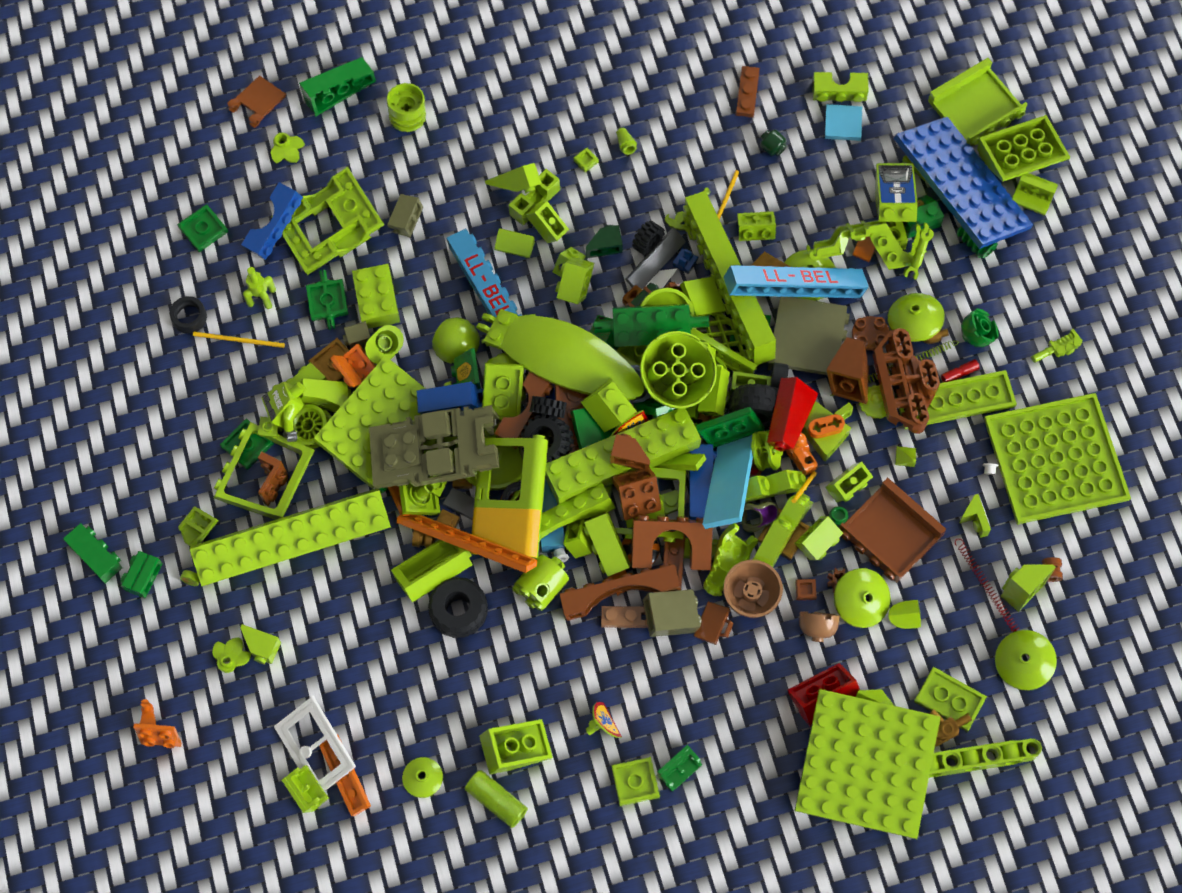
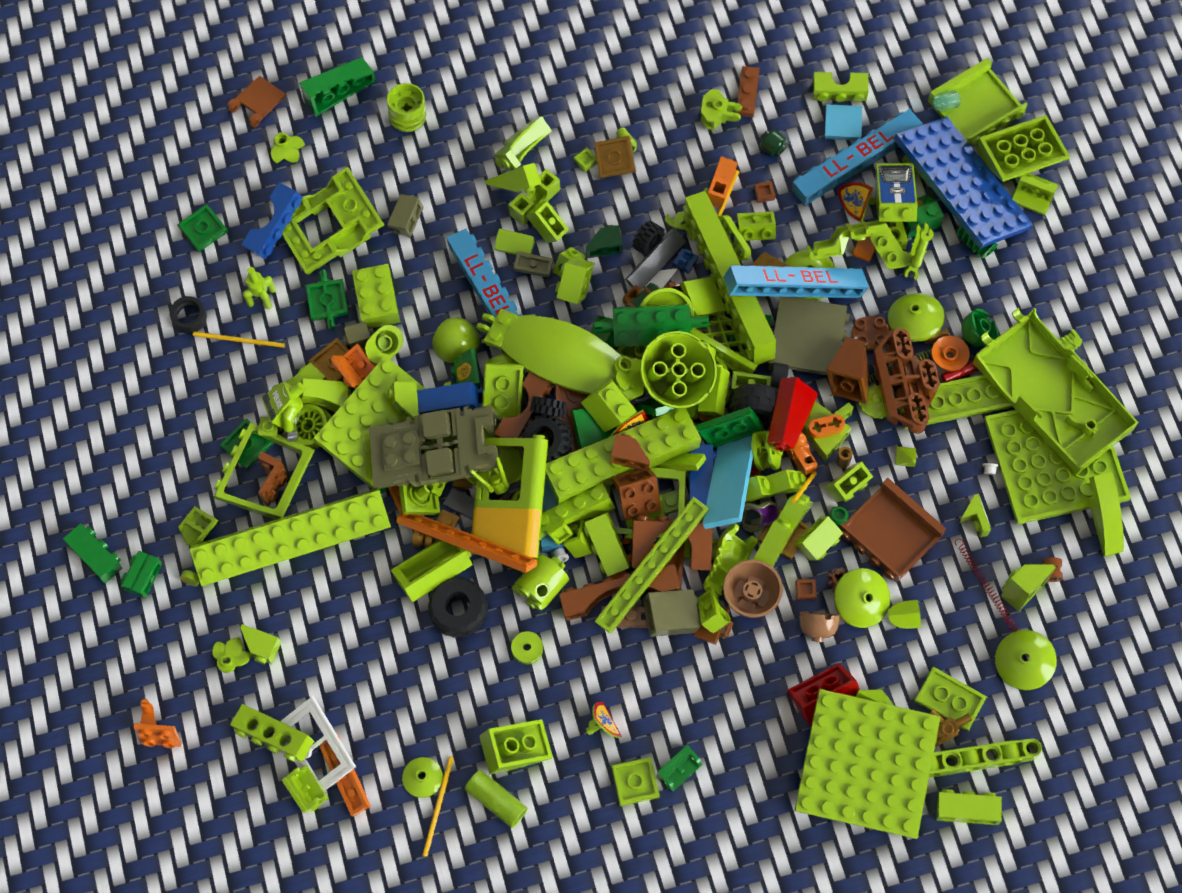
none -> lime brick [230,704,314,762]
none -> lime slope [388,381,419,420]
none -> yellow axle [422,756,454,857]
none -> lime plant [470,457,510,494]
none -> lime arch [493,116,552,170]
none -> lime piece [511,631,543,664]
none -> olive plate [513,252,554,278]
none -> lime tile [546,519,574,545]
none -> pearl gold tile [594,136,636,179]
none -> lime tile [594,496,710,634]
none -> lime plate [614,356,644,391]
none -> lime plate [697,588,730,633]
none -> lime hinge [701,89,742,130]
none -> orange slope [707,156,738,209]
none -> lime beam [718,215,751,261]
none -> dark orange tile [754,181,776,203]
none -> dark azure brick [792,109,923,206]
none -> pearl gold piece [836,447,853,468]
none -> shield [838,182,875,222]
none -> orange dish [931,336,970,371]
none -> clear light blue brick [933,90,961,111]
none -> lime brick [936,789,1002,825]
none -> lime piece [973,308,1138,474]
none -> lime slope [1088,472,1124,556]

